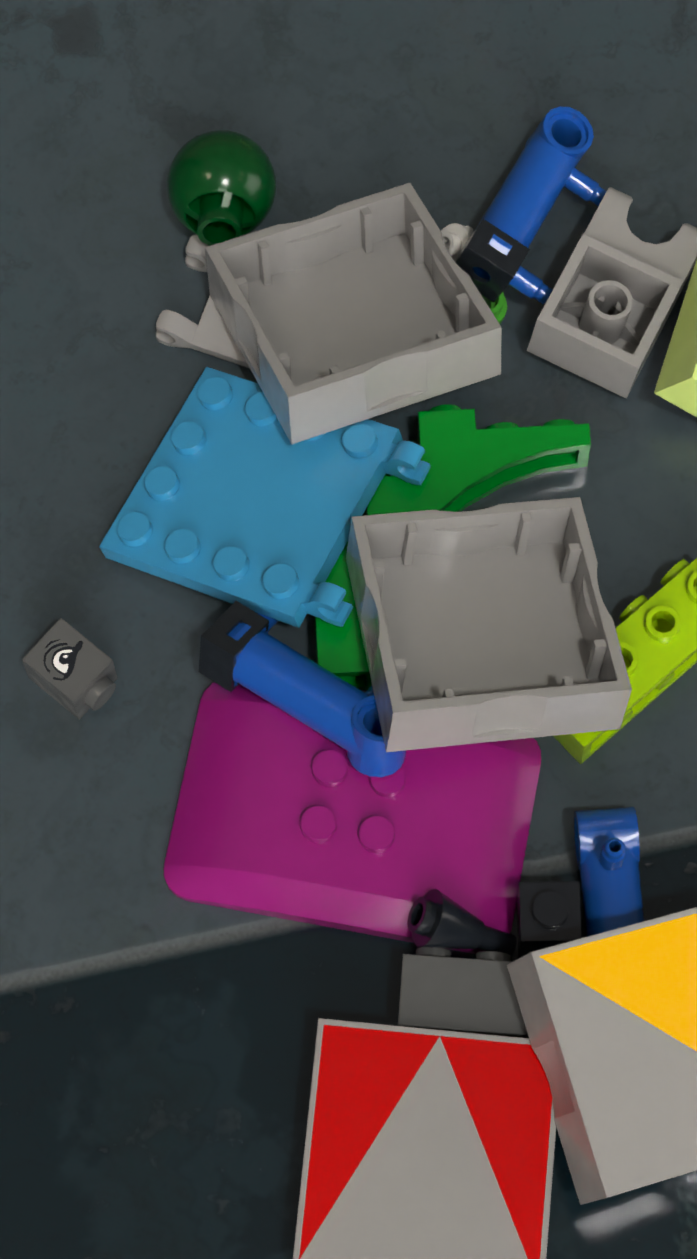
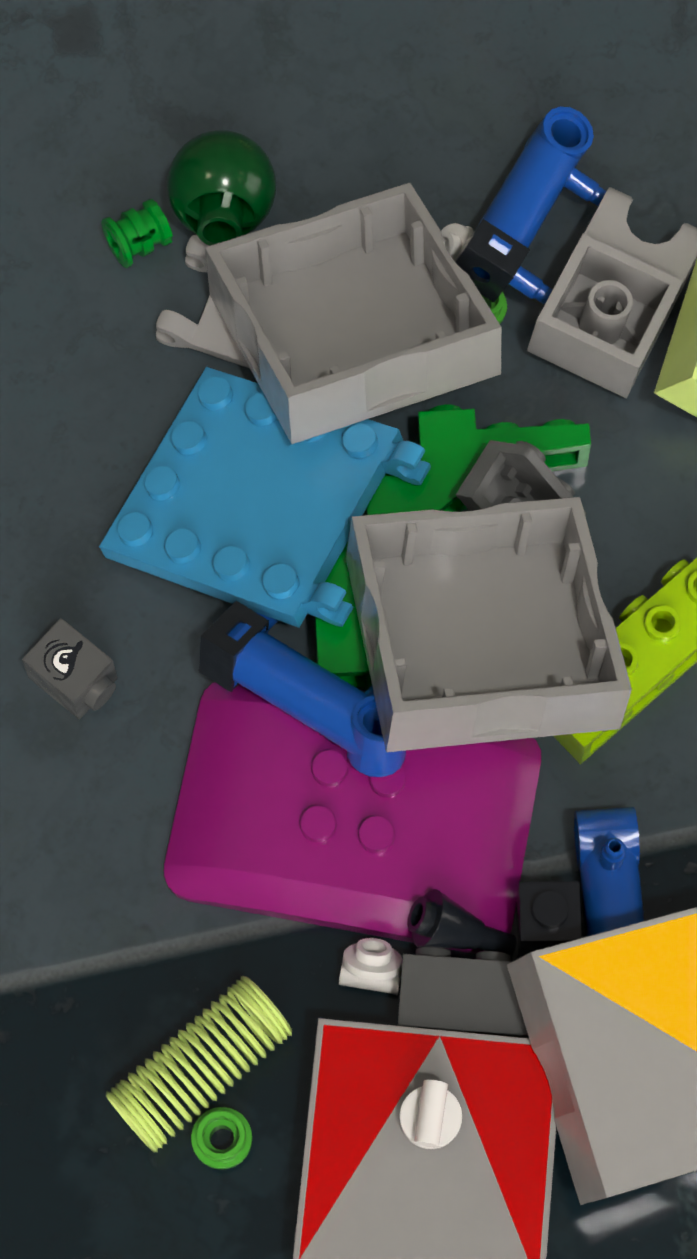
none -> green bush [101,199,173,268]
none -> yellowish green piece [106,976,292,1152]
none -> bright green plate [191,1107,252,1170]
none -> white plate [339,938,403,995]
none -> white plate [400,1080,462,1149]
none -> dark grey bracket [456,440,587,516]

